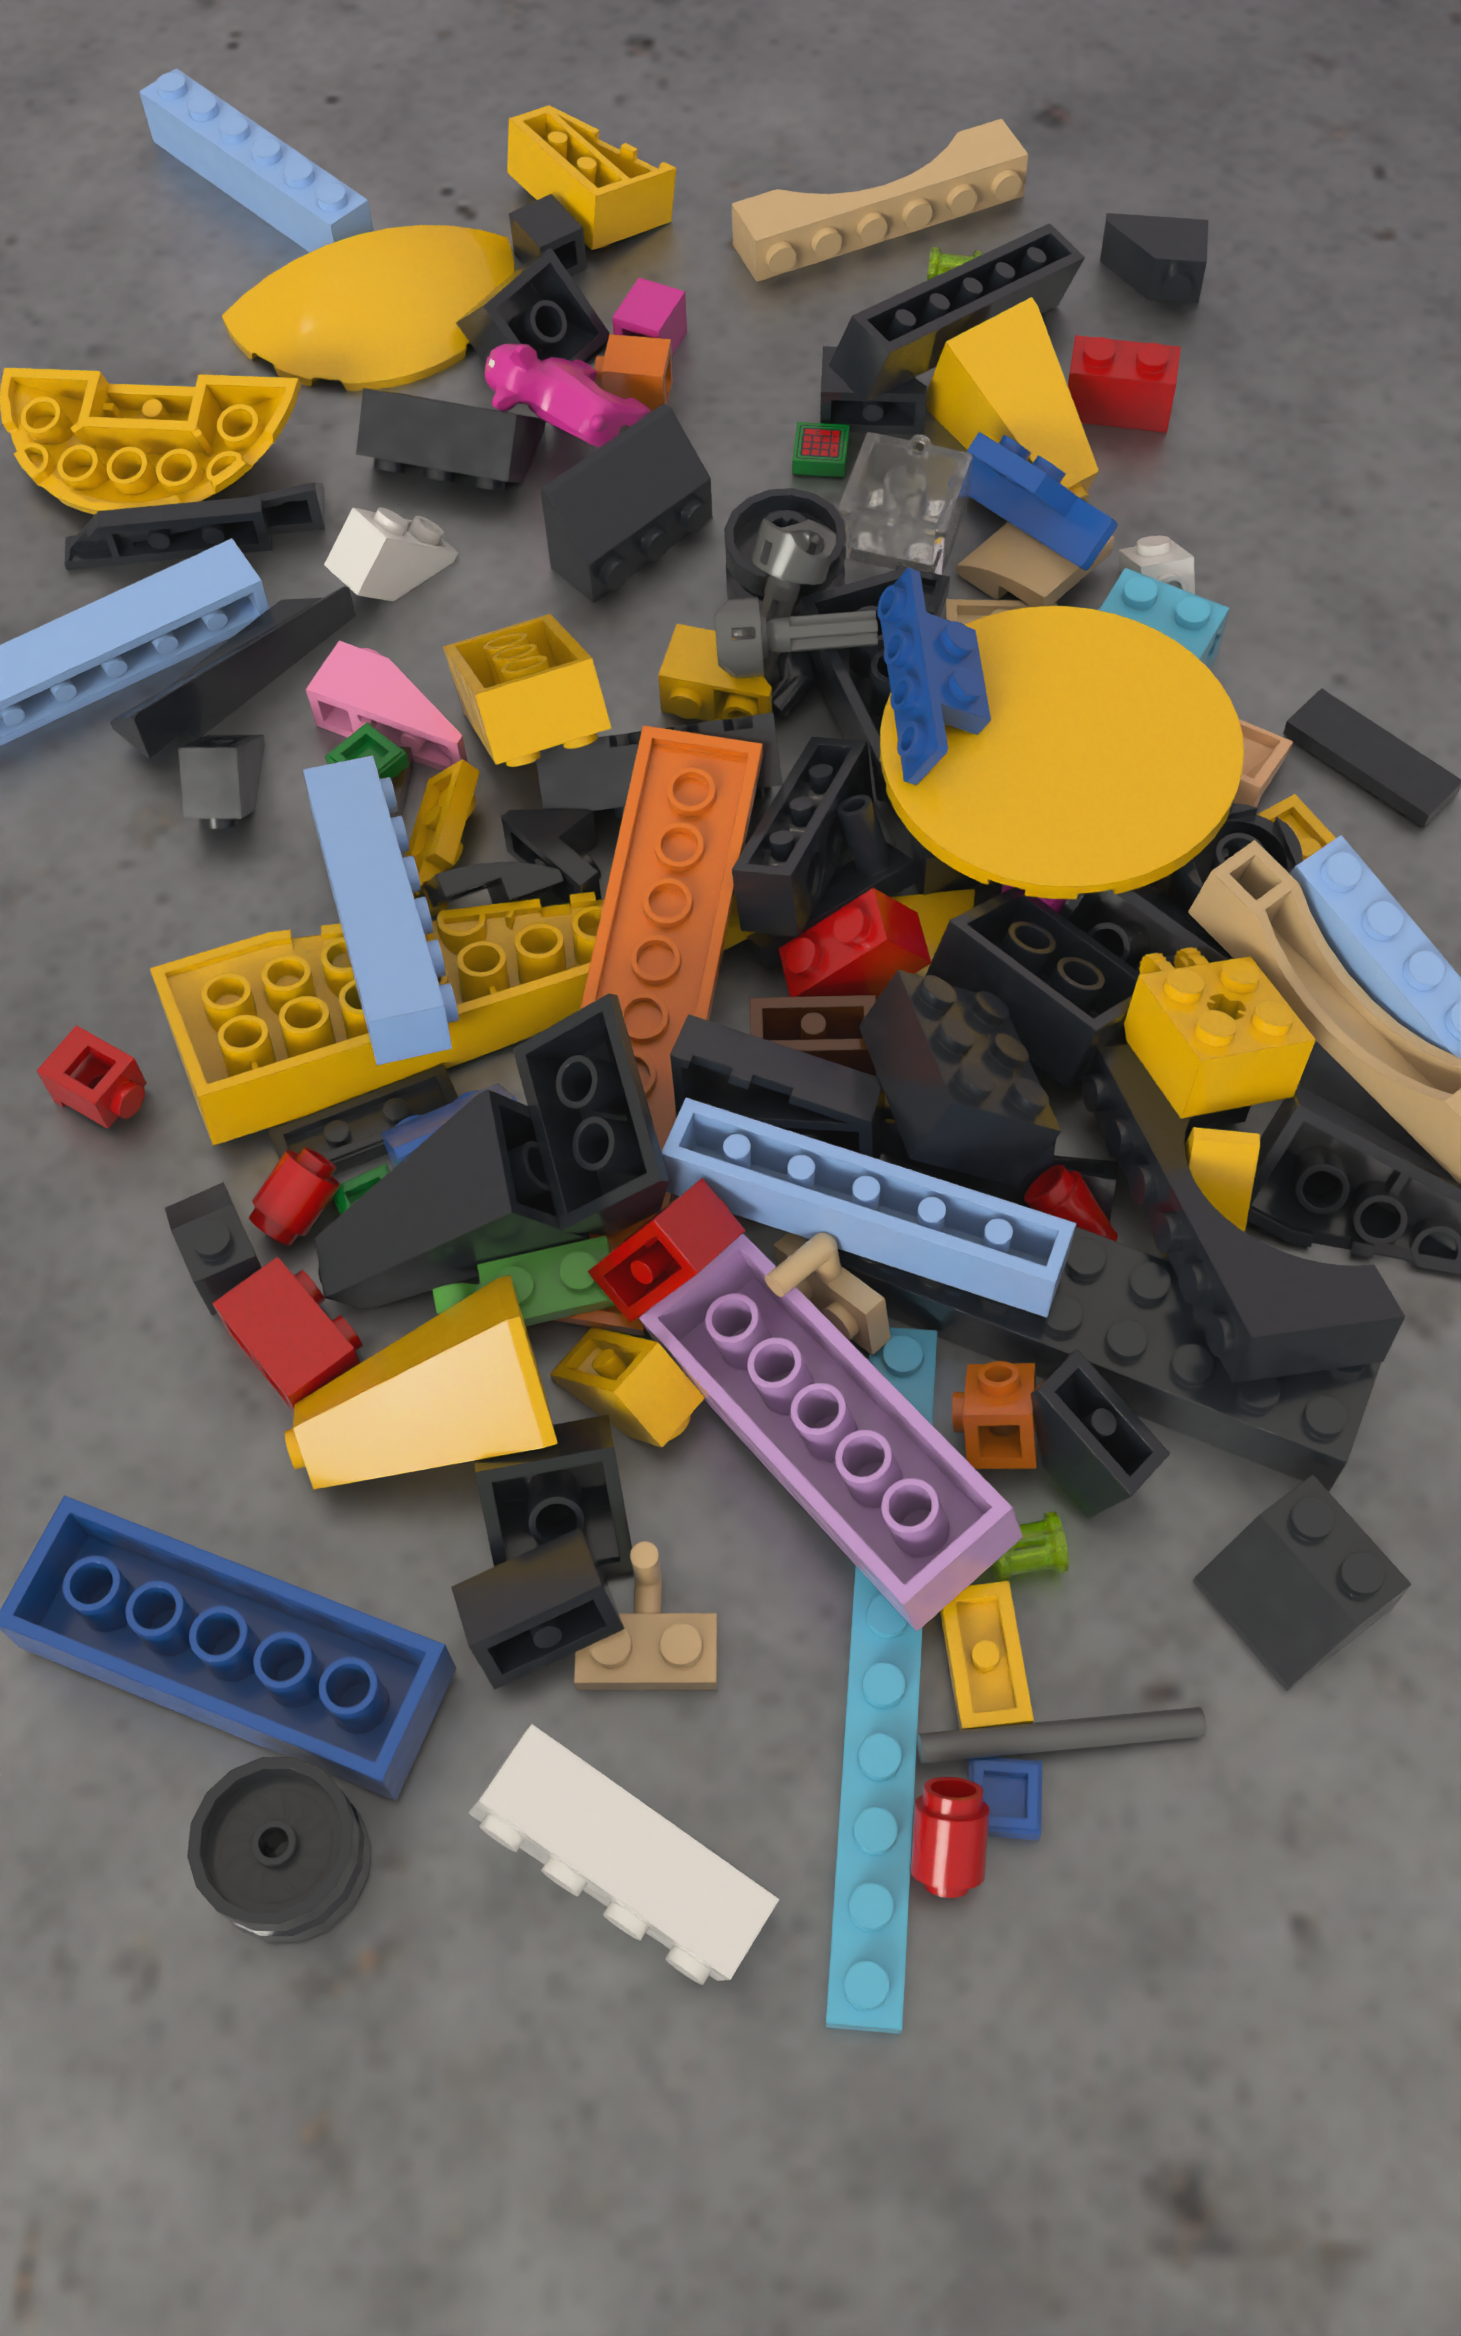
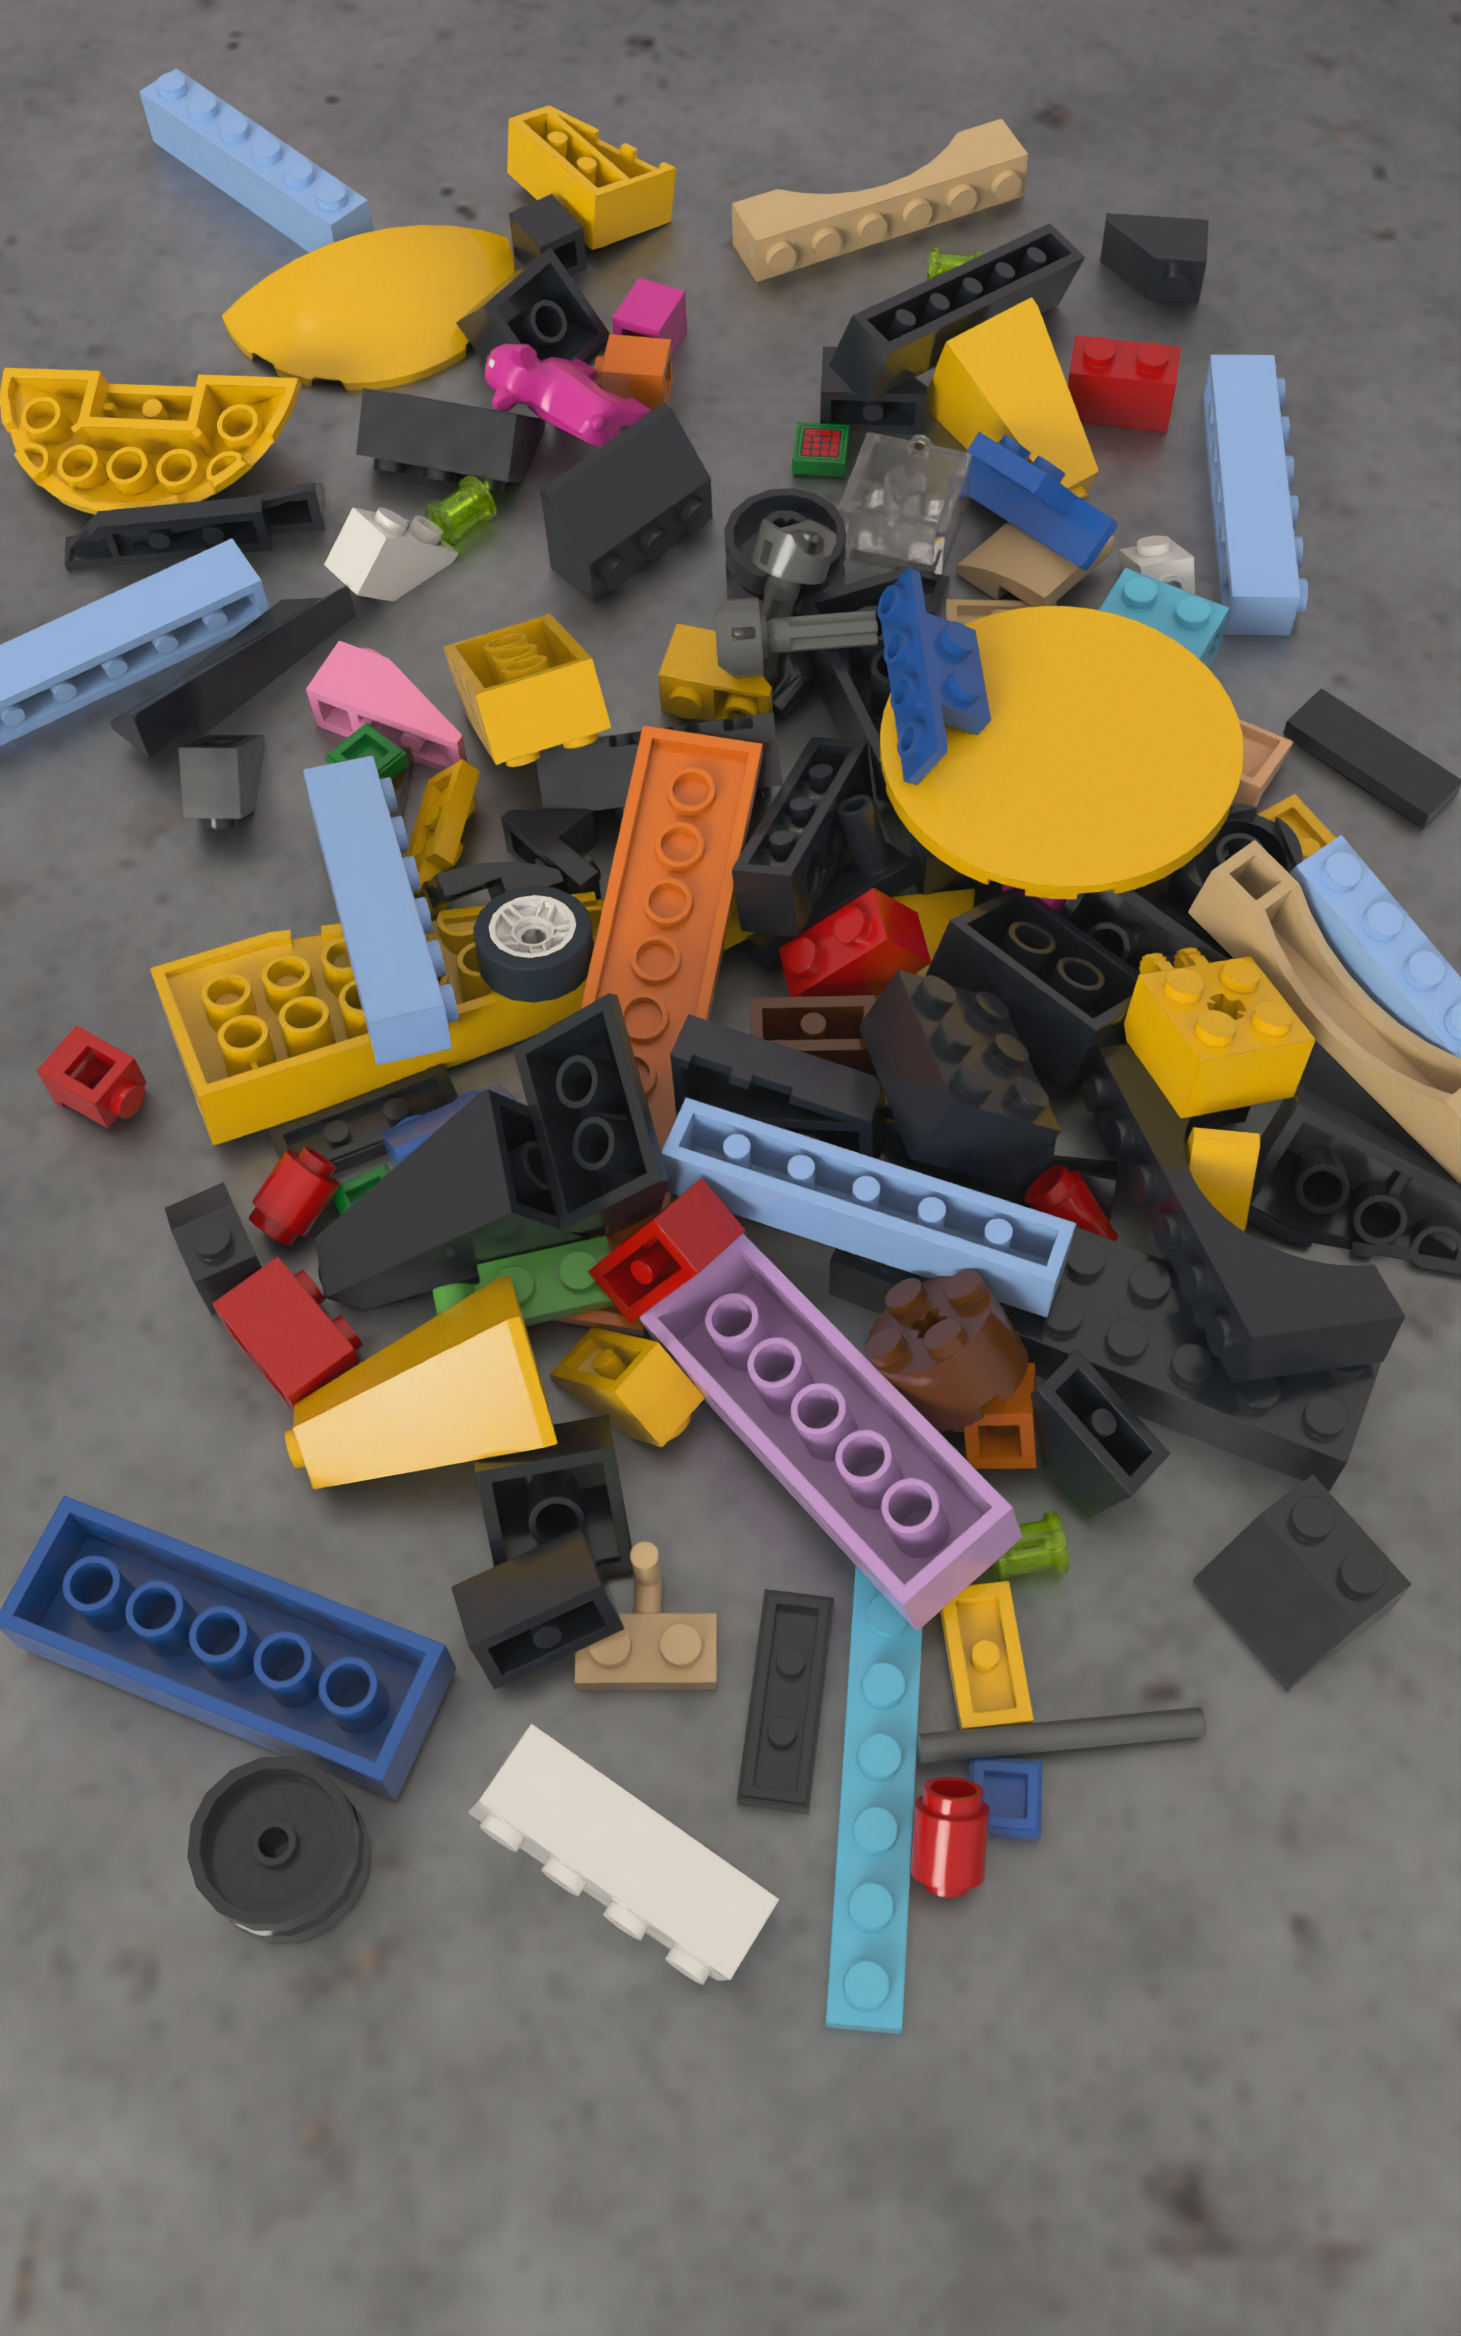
tan plate [765,1232,891,1355] -> none
none -> clear neon green bush [425,475,497,546]
none -> black wheel [473,886,594,1003]
none -> black tile [737,1589,834,1814]
none -> reddish brown brick [864,1269,1029,1432]
none -> light blue brick [1202,355,1308,636]

